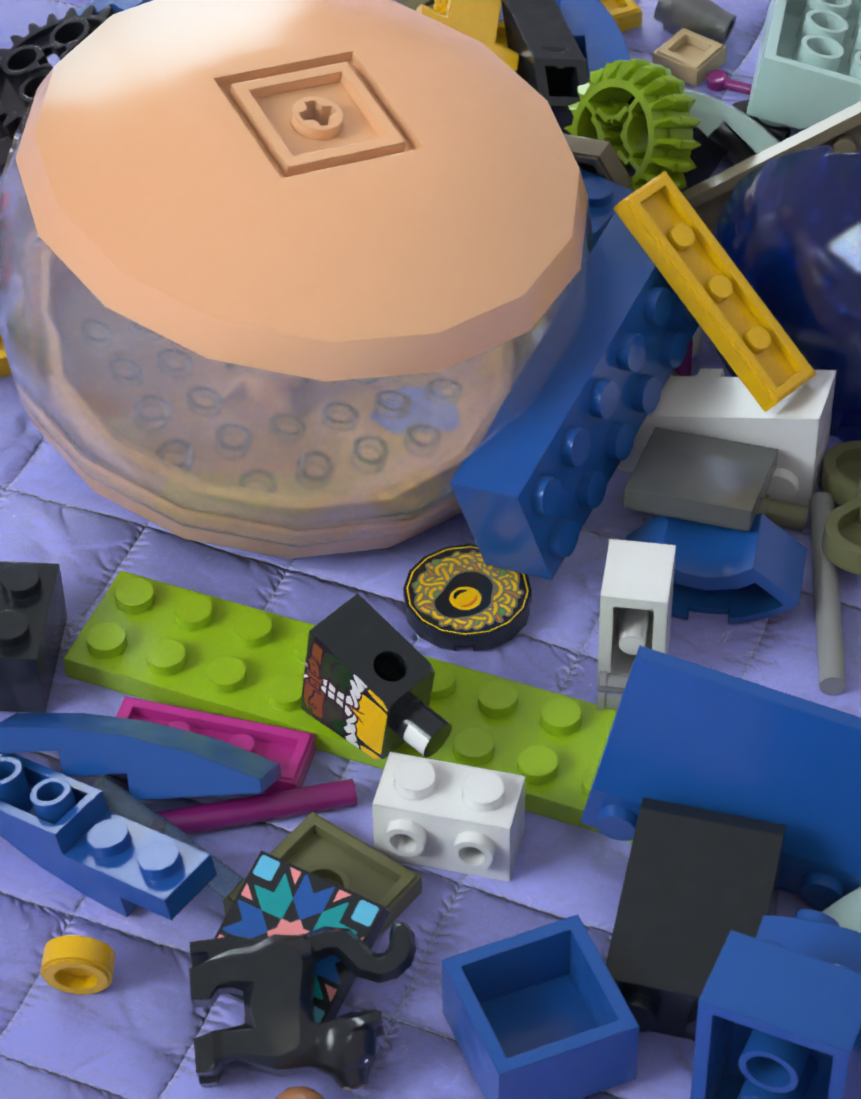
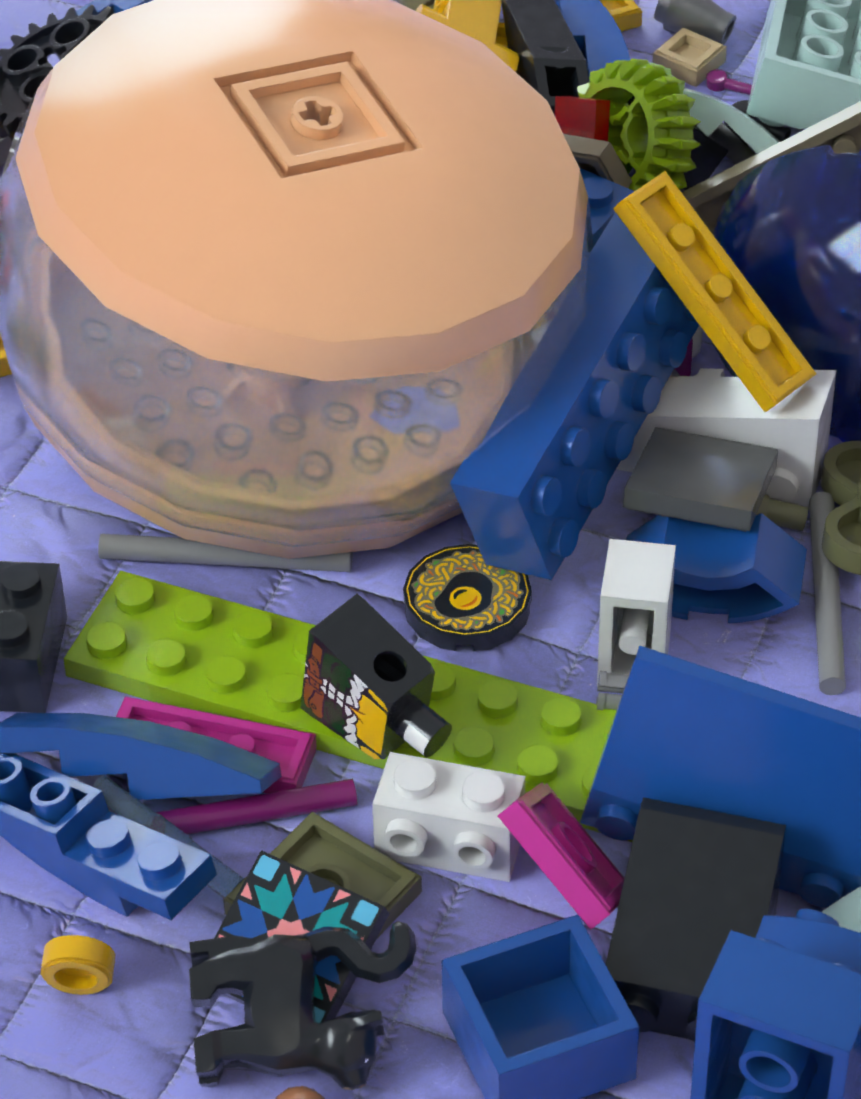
none -> light grey bar [98,534,353,572]
none -> dark pink tile [497,782,625,930]
none -> red tile [555,96,610,141]

